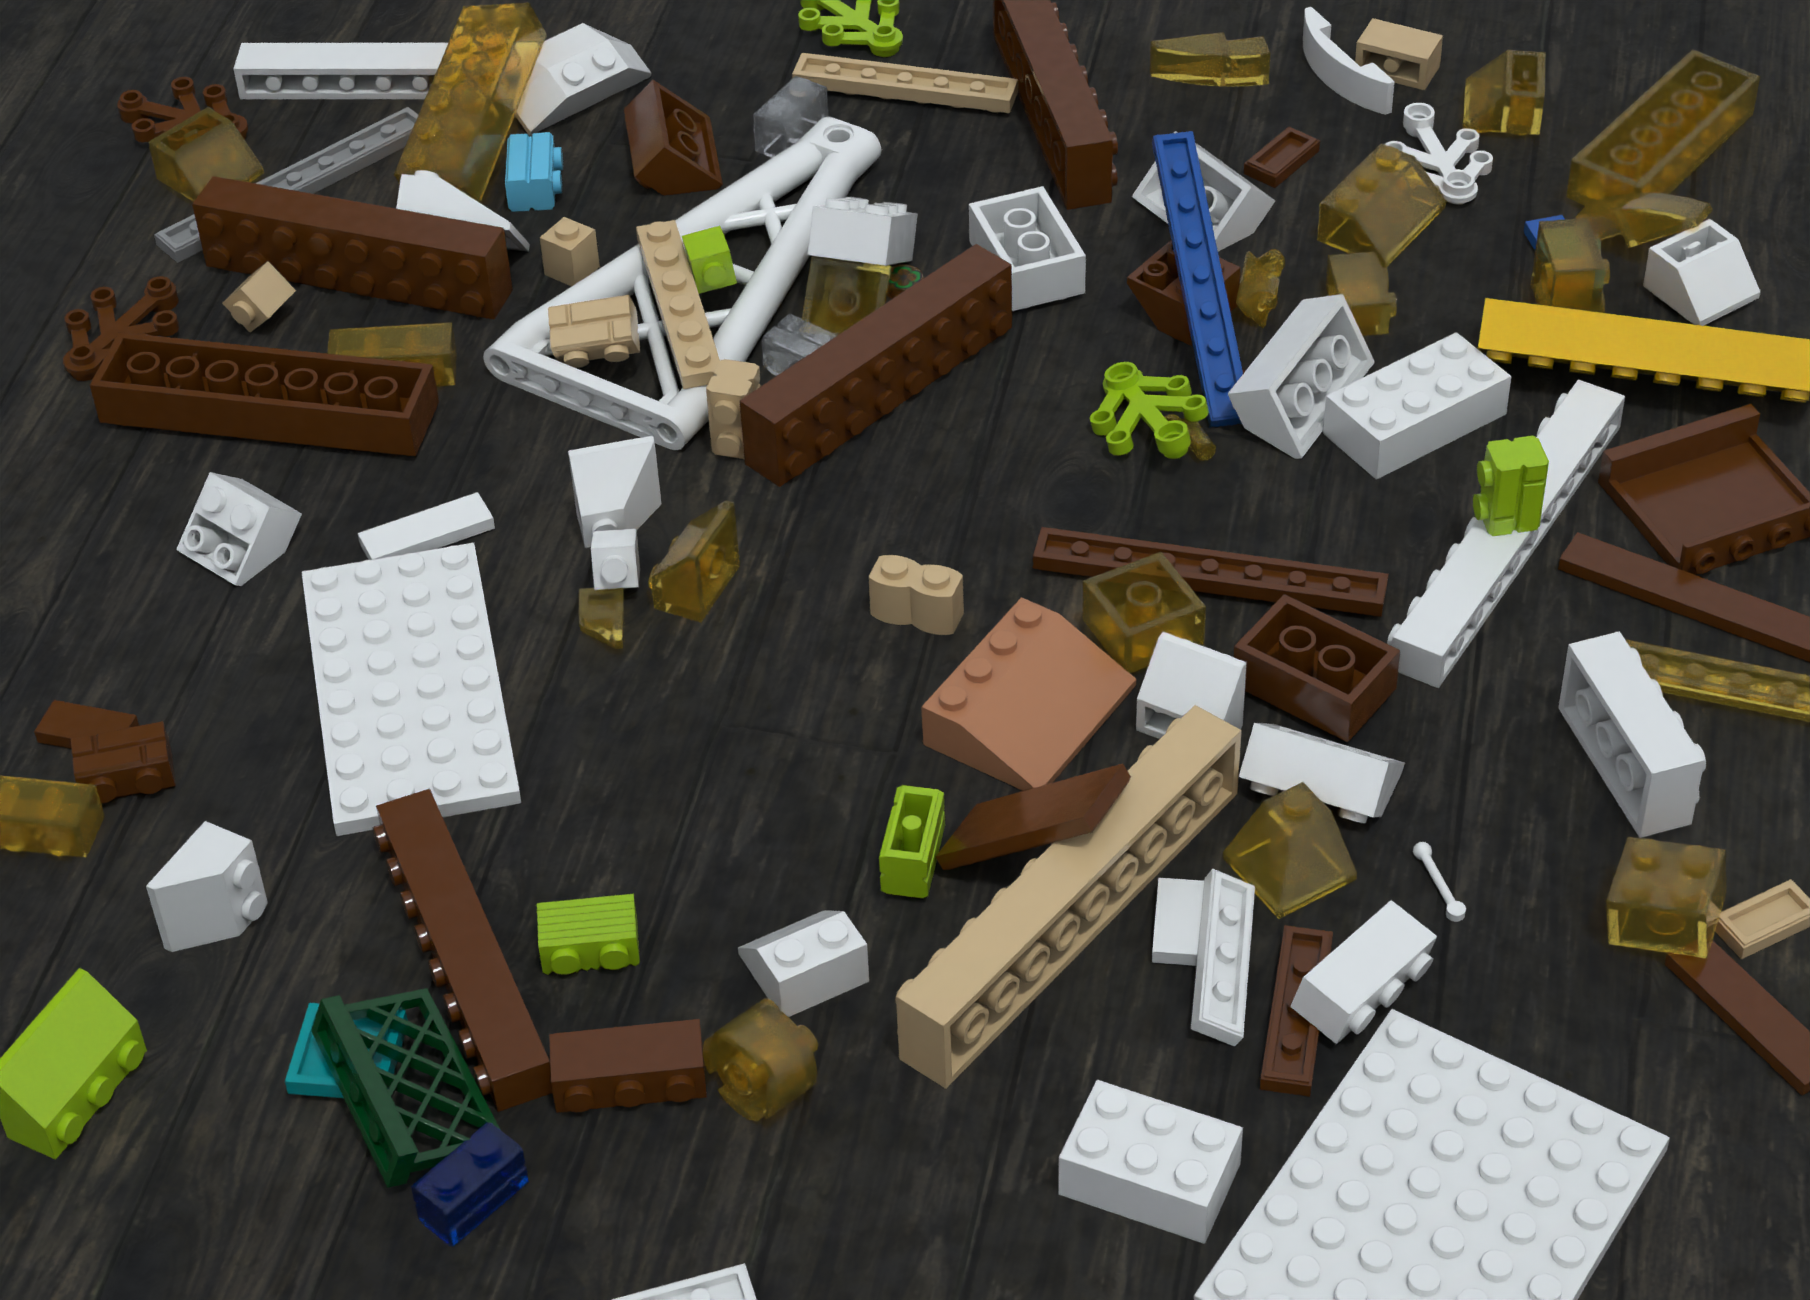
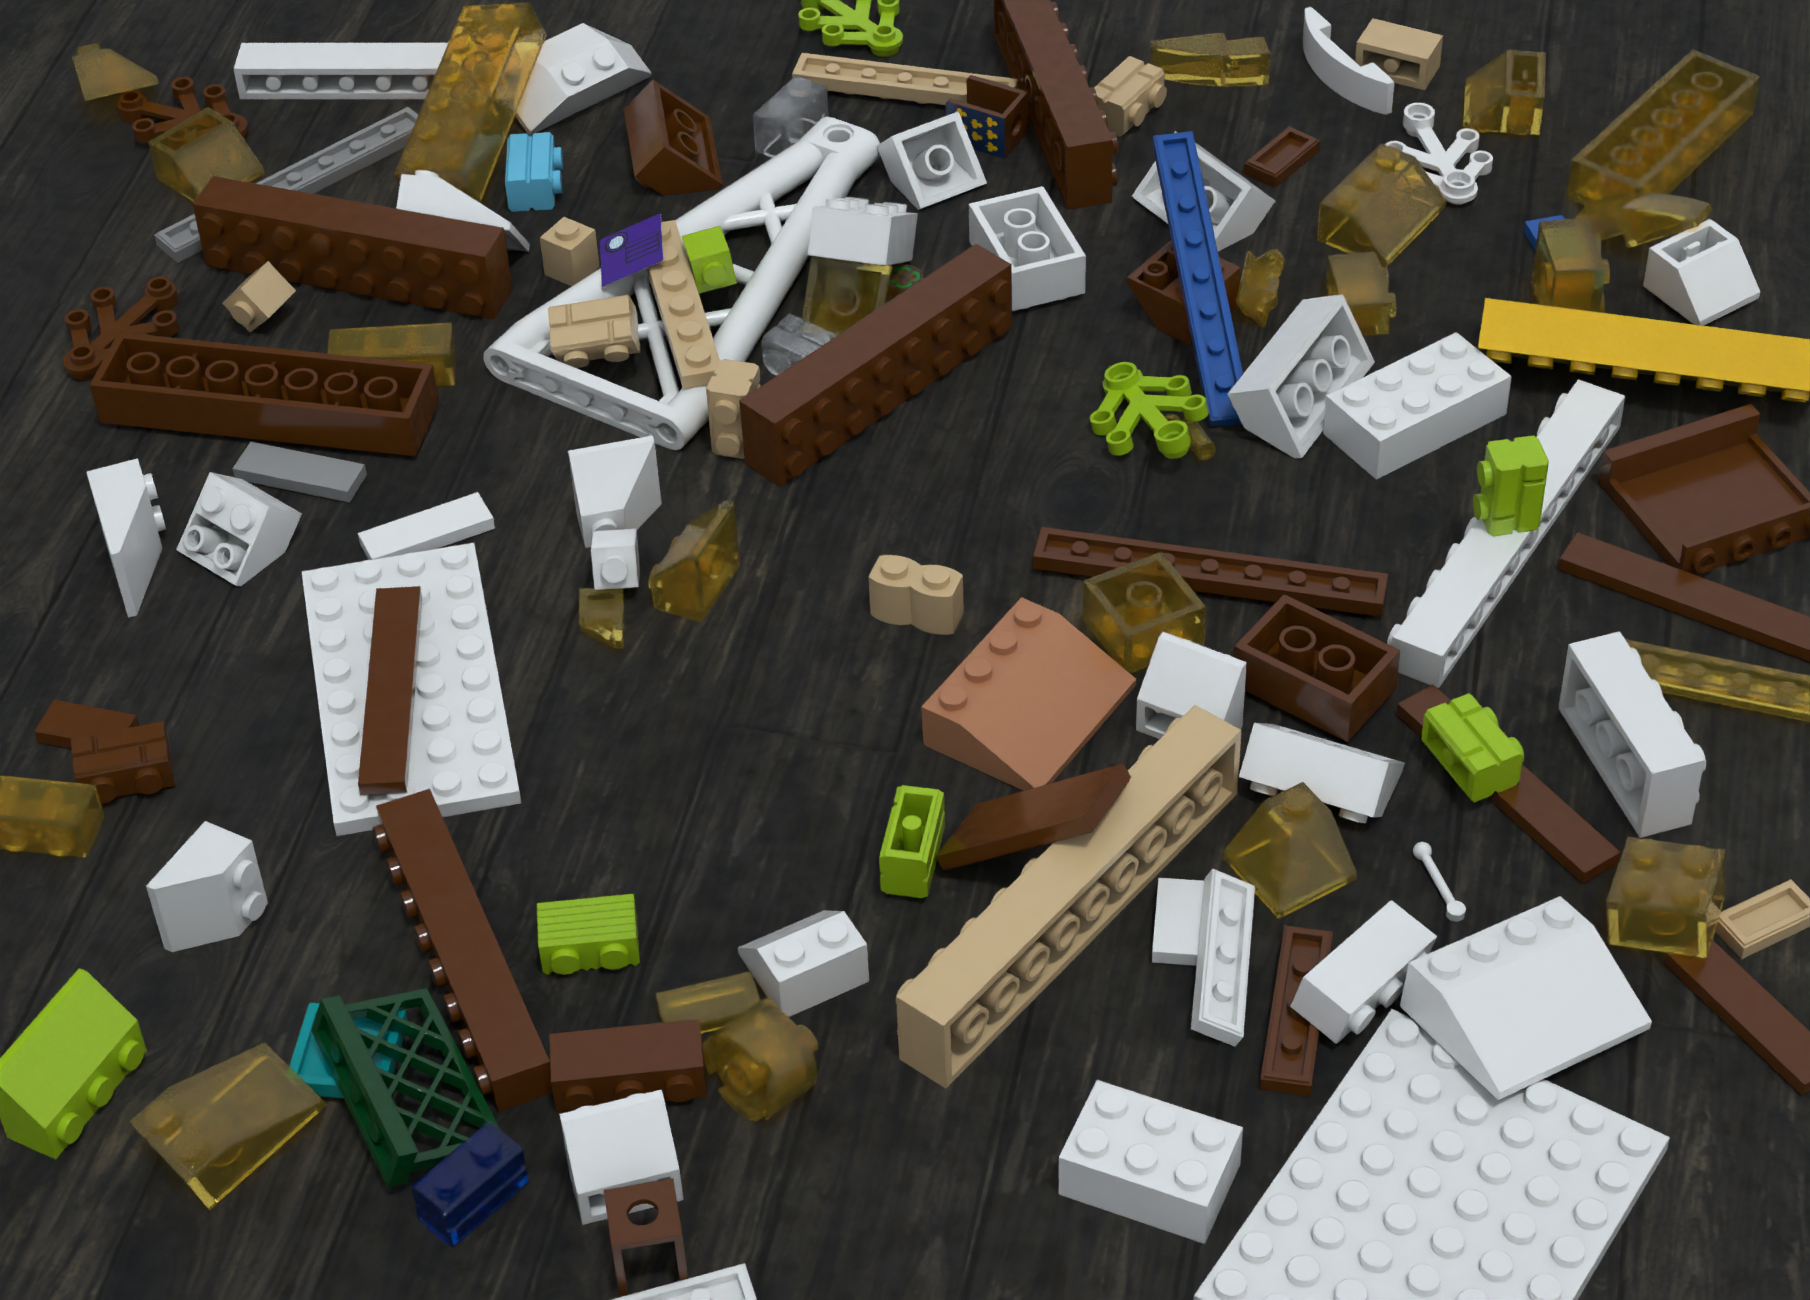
none -> clear yellow slope [70,43,159,101]
none -> white slope [87,458,166,618]
none -> clear yellow slope [129,1043,327,1210]
none -> light grey tile [232,442,367,503]
none -> reddish brown tile [358,586,422,795]
none -> white slope [559,1090,684,1225]
none -> dark purple sticker [600,214,664,287]
none -> reddish brown piece [604,1179,688,1297]
none -> clear yellow tile [656,971,764,1034]
none -> white slope [877,112,987,210]
none -> reddish brown piece [946,75,1028,159]
none -> tan brick [1094,56,1167,137]
none -> reddish brown tile [1397,684,1621,884]
none -> white slope [1400,896,1652,1100]
none -> lime brick [1421,693,1524,802]

